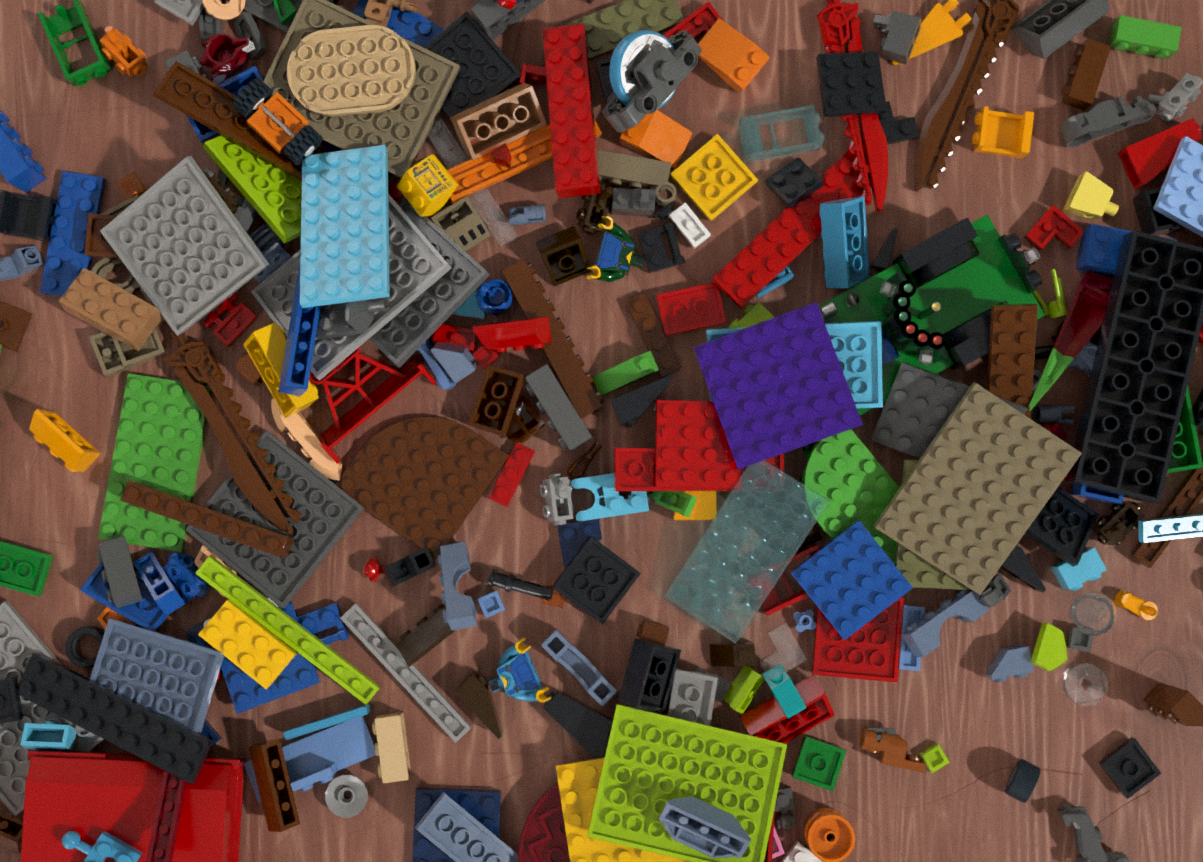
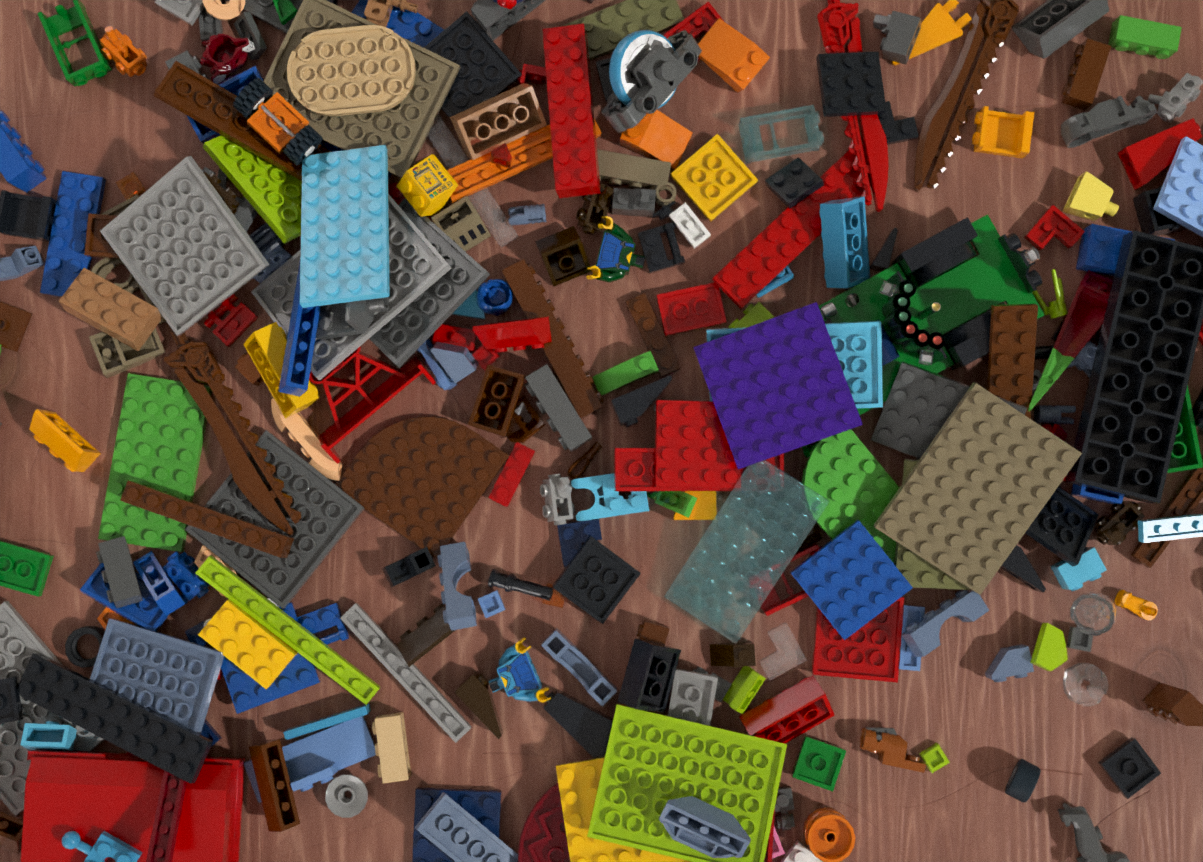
red plant [363,557,385,582] -> none
teal slope [762,663,806,718] -> none
medium blue plate [793,609,816,632] -> none
dark grey plate [980,573,1011,608] -> none

